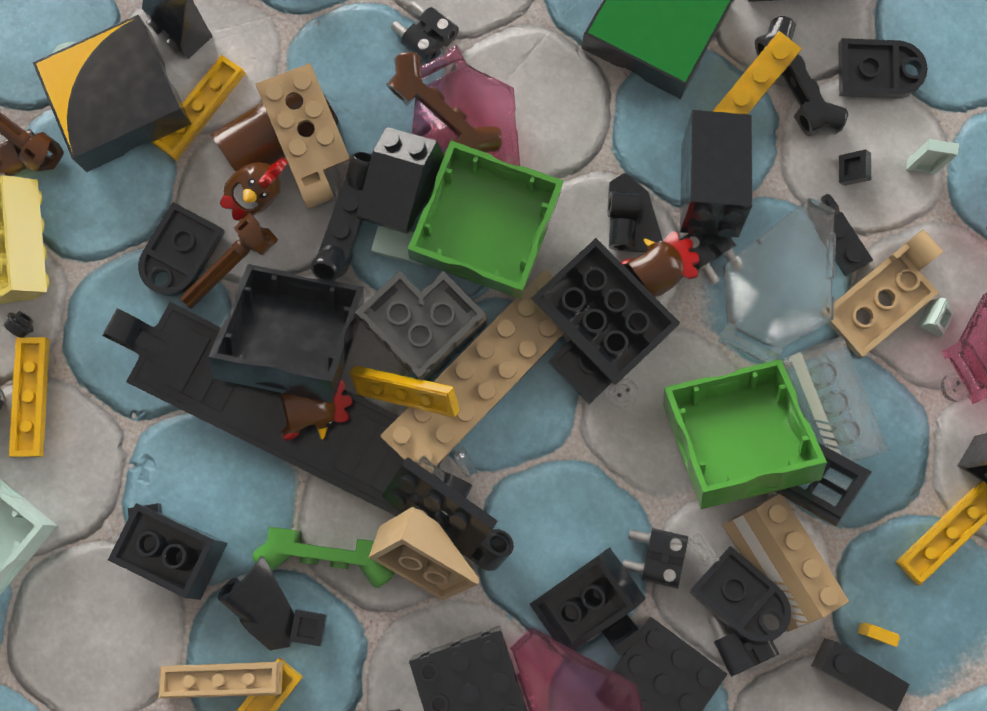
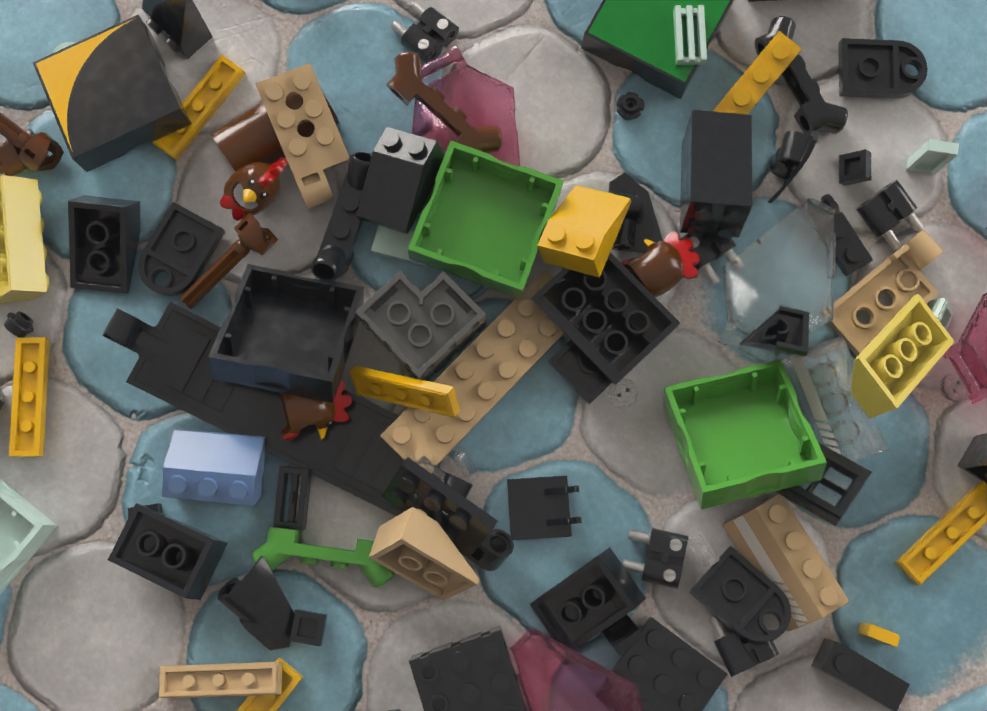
none -> black slope [68,195,140,294]
none -> medium blue slope [162,429,266,506]
none -> black tile [273,465,312,530]
none -> black plate [507,476,582,540]
none -> yellow slope [537,185,632,278]
none -> black plate [616,92,645,120]
none -> light aqua tile [673,5,707,65]
none -> black slope [739,306,810,358]
none -> black panel [768,131,818,203]
none -> light yellow slope [851,294,955,418]
none -> black piece [856,179,925,250]

